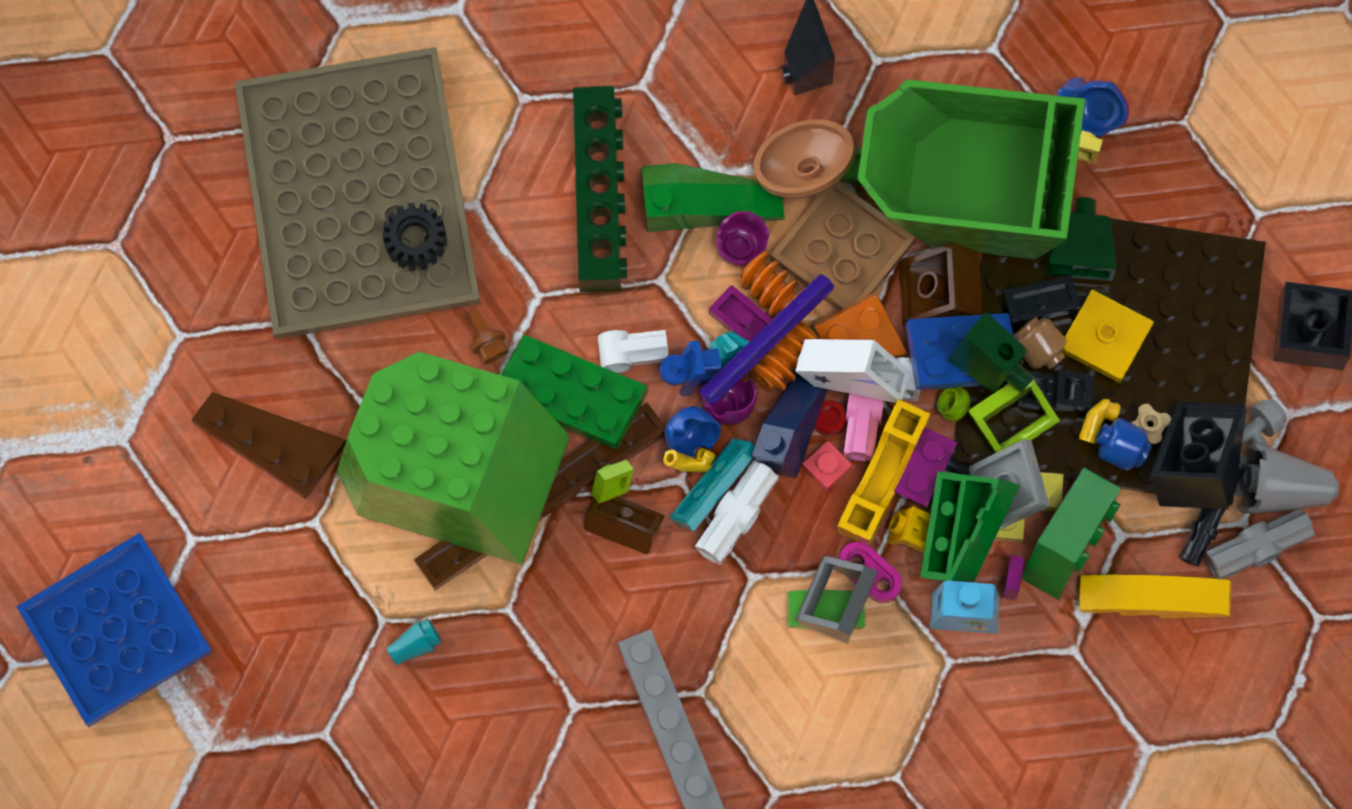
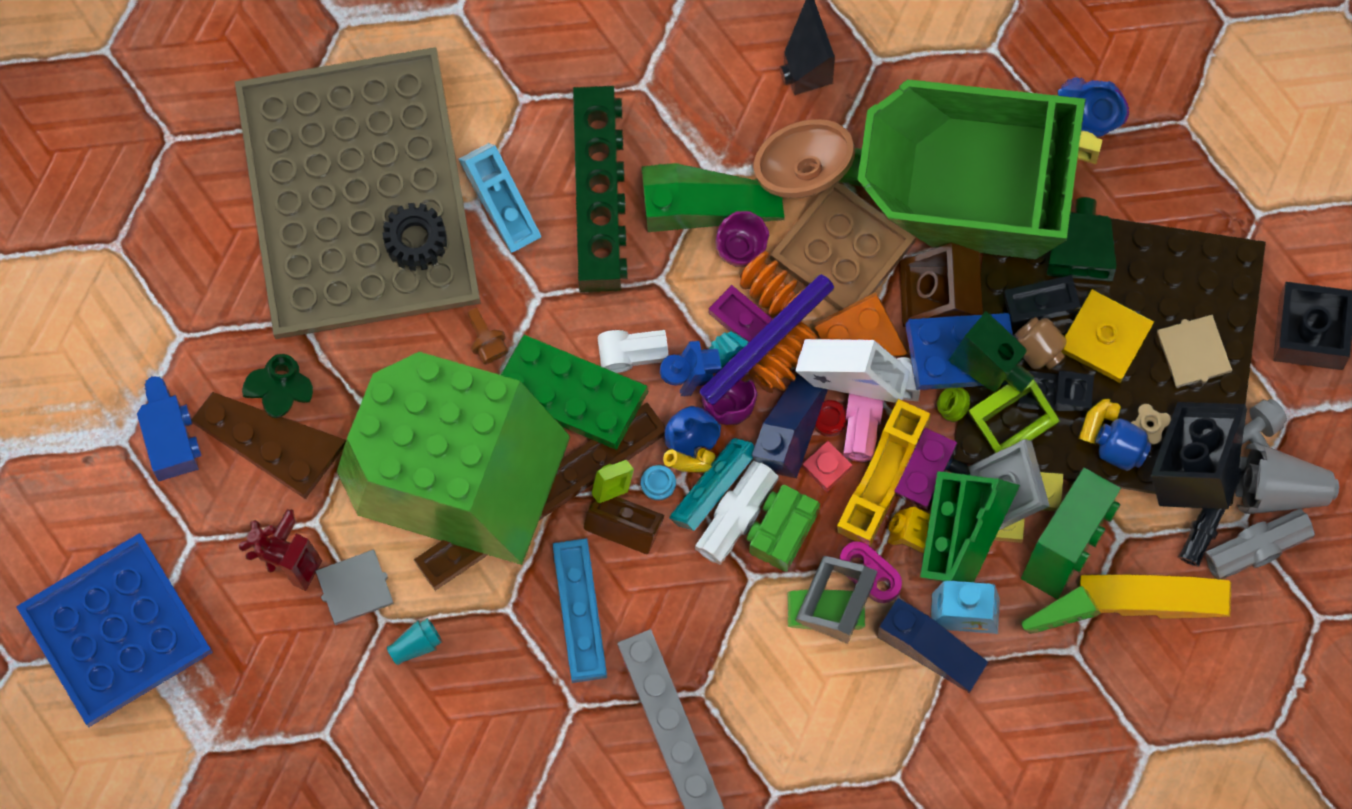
magenta tile [1002,555,1025,600] -> none
none -> blue hinge [137,376,202,482]
none -> dark red piece [238,509,322,591]
none -> dark green plate [242,354,313,418]
none -> light grey piece [316,549,394,626]
none -> medium azure slope [458,143,542,253]
none -> dark azure tile [552,538,607,683]
none -> medium azure plate [641,465,676,500]
none -> bright green brick [746,485,820,572]
none -> dark blue slope [877,598,988,693]
none -> bright green slope [1021,586,1101,634]
none -> tan piece [1157,315,1232,388]

